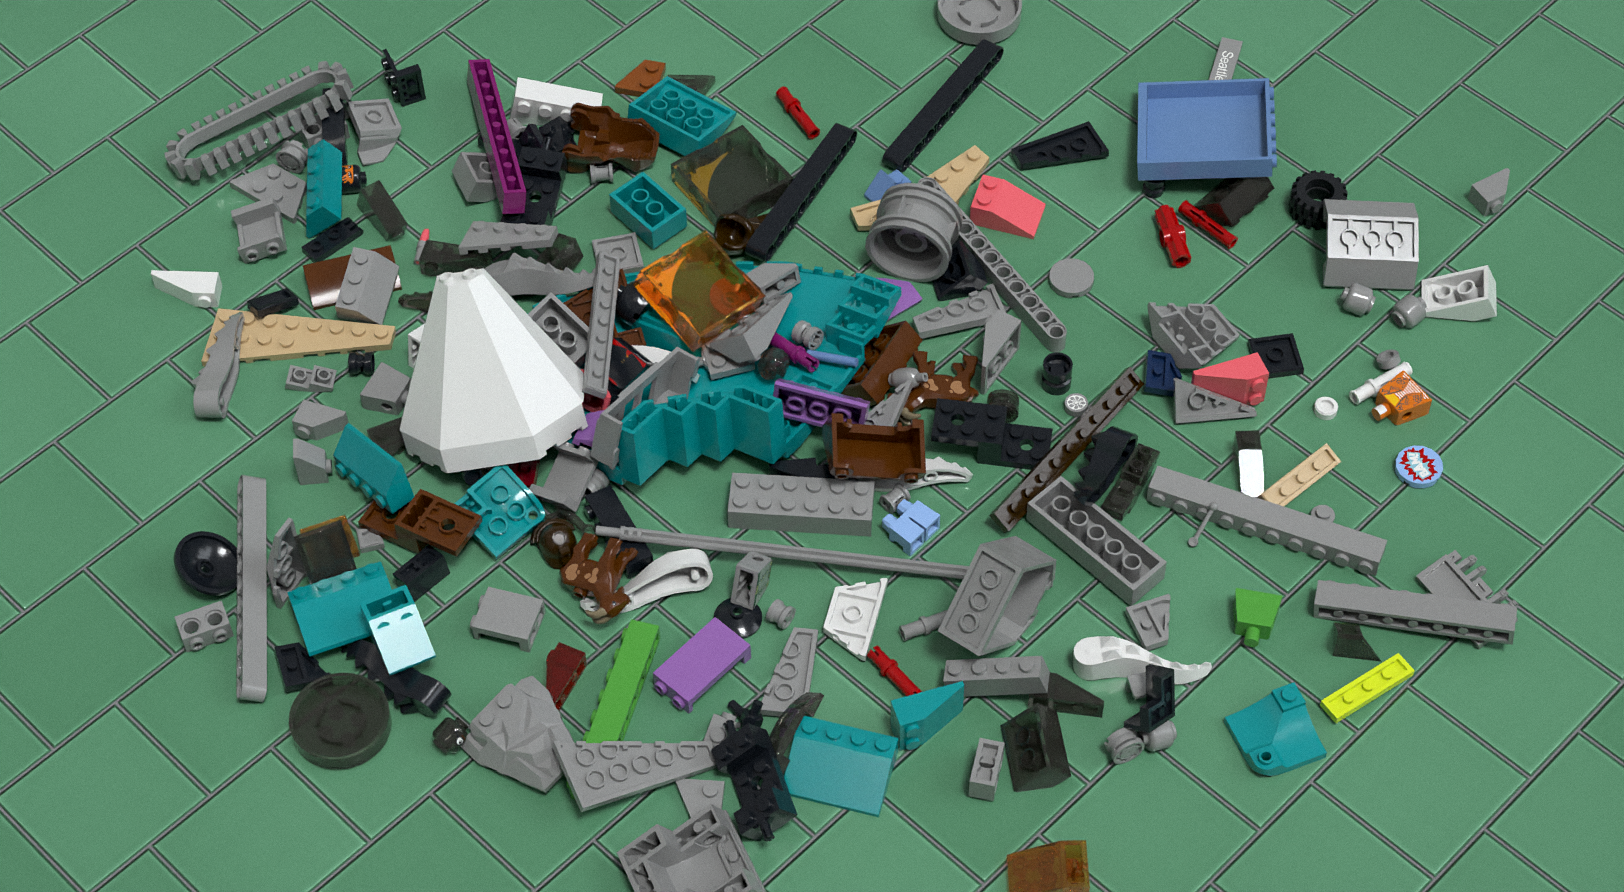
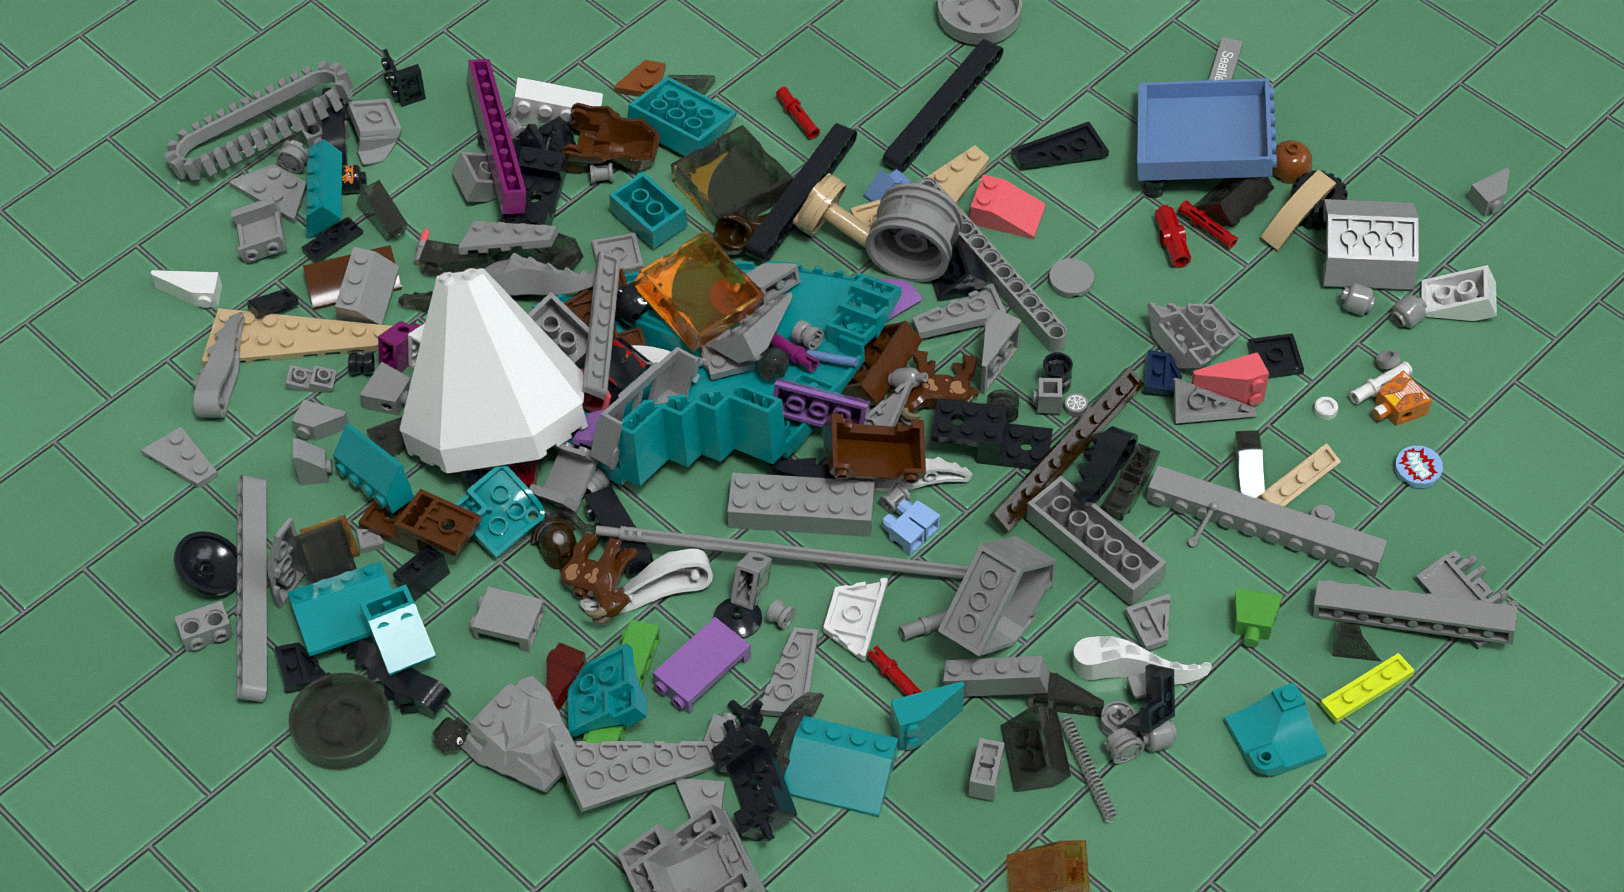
none -> light grey wing [141,427,219,489]
none -> magenta torso [378,321,421,373]
none -> teal slope [568,643,647,737]
none -> tan piece [792,173,871,248]
none -> light grey brick [1033,378,1062,414]
none -> light grey piece [1058,714,1117,823]
none -> light grey wheel [1100,701,1136,738]
none -> tan slope [1261,170,1336,251]
none -> dark orange cylinder [1272,140,1312,184]

